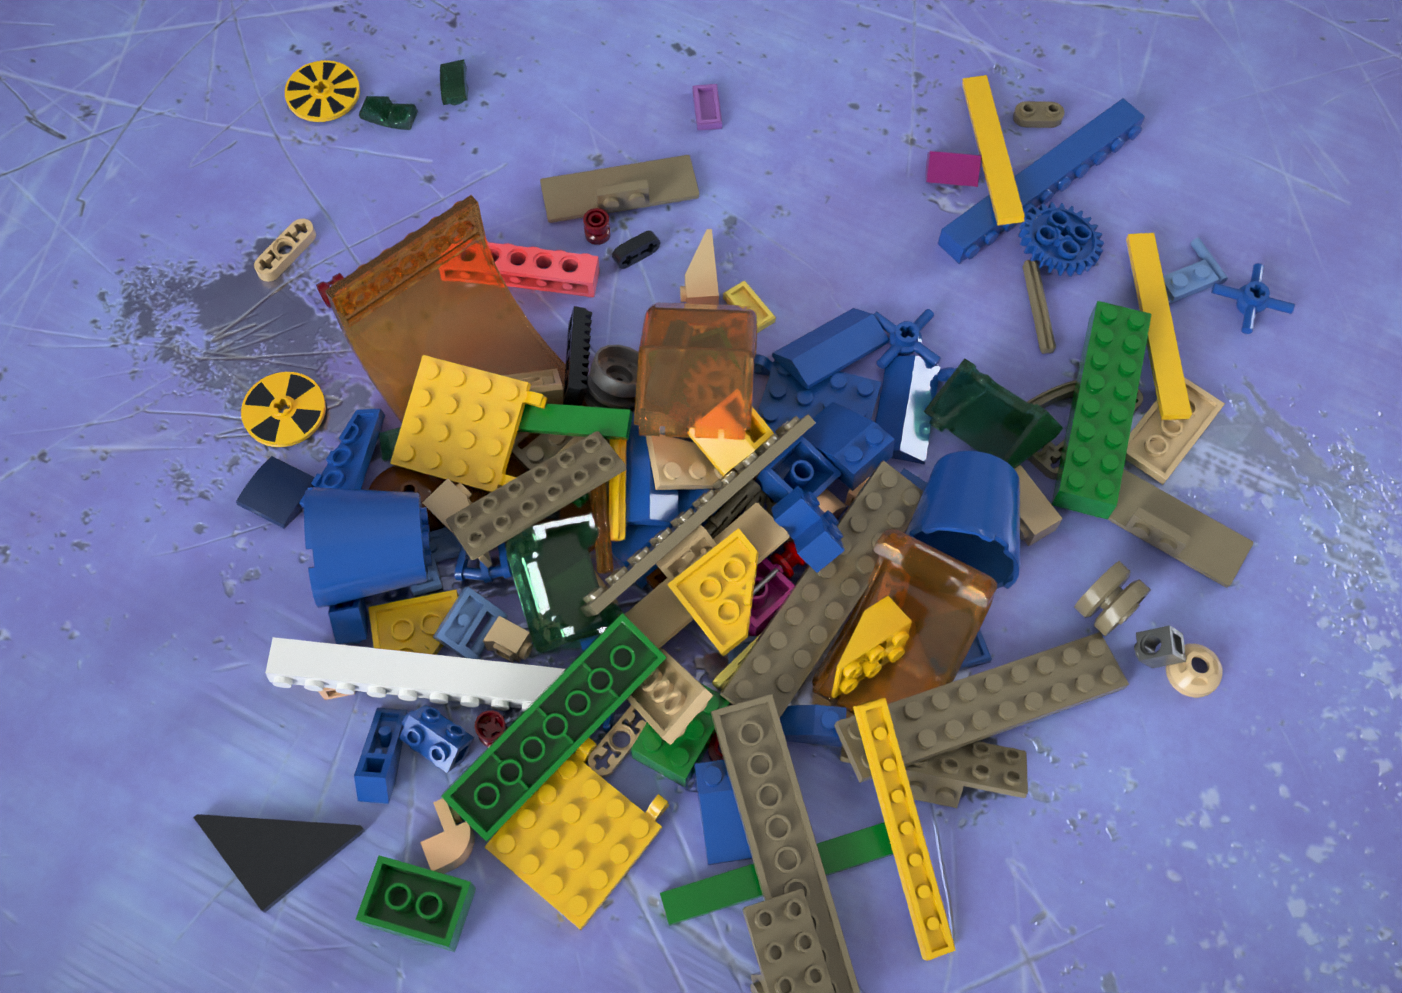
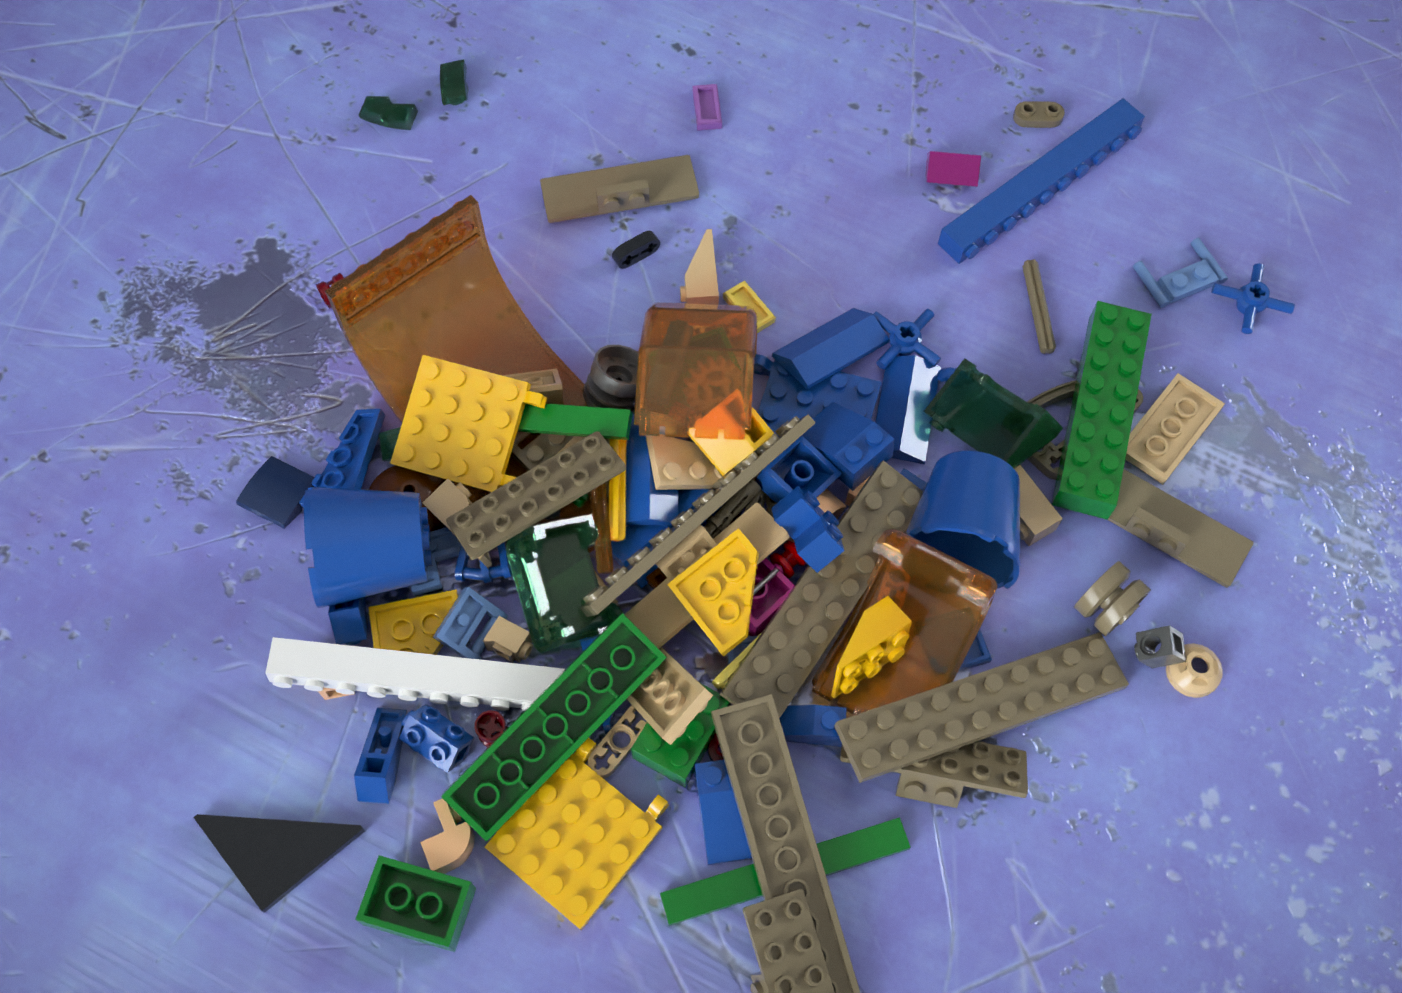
yellow piece [241,372,326,447] -> none
tan beam [254,219,316,282] -> none
yellow piece [284,60,360,122] -> none
coral brick [435,236,600,297] -> none
black gear [562,306,592,406] -> none
dark red wheel [583,208,610,245] -> none
yellow tile [853,698,956,961] -> none
yellow tile [962,75,1025,226] -> none
blue gear [1018,202,1104,277] -> none
yellow tile [1126,233,1192,420] -> none

